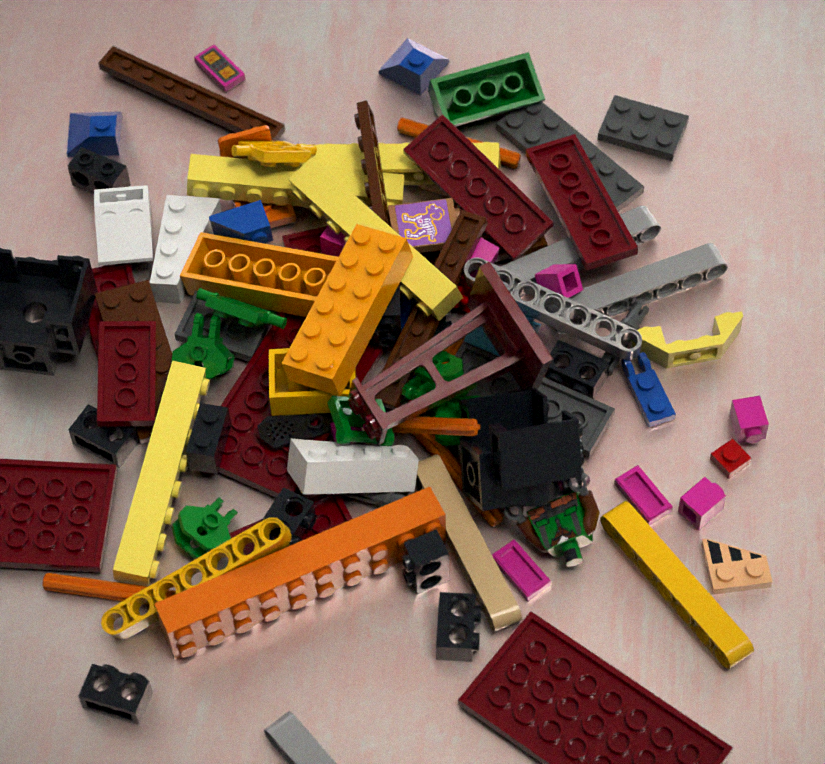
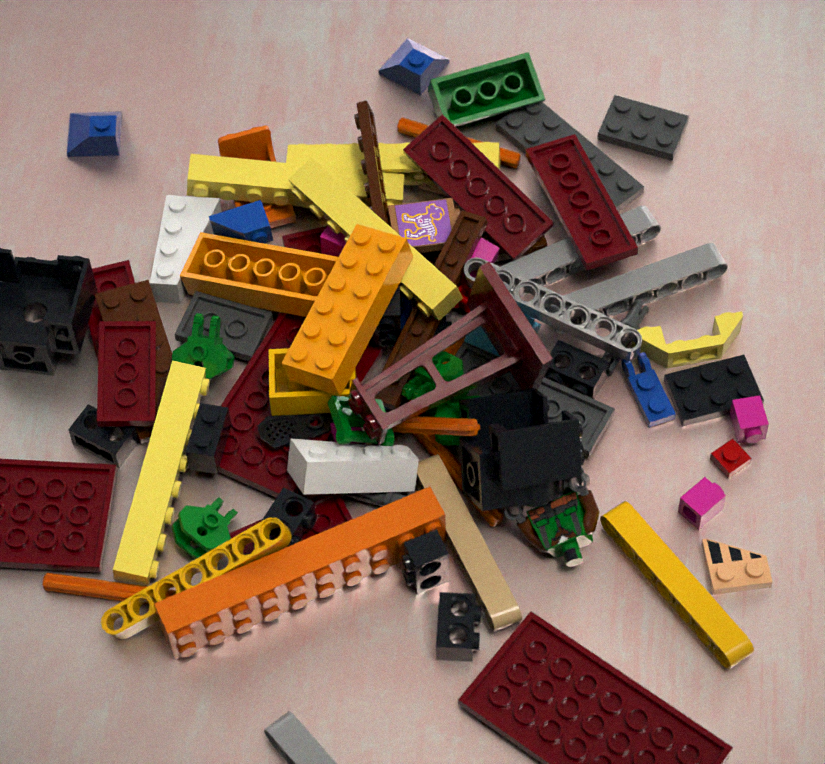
black brick [68,147,131,194] -> none
black brick [78,664,153,725] -> none
white slope [94,185,153,265] -> none
reddish brown plate [98,46,285,141] -> none
tile [194,44,246,93] -> none
green plate [196,288,287,329] -> none
yellow plate [232,141,317,167] -> none
dark pink tile [492,539,551,602] -> none
dark pink brick [534,264,583,298] -> none
dark pink tile [614,465,673,525] -> none
none -> black plate [664,355,764,427]

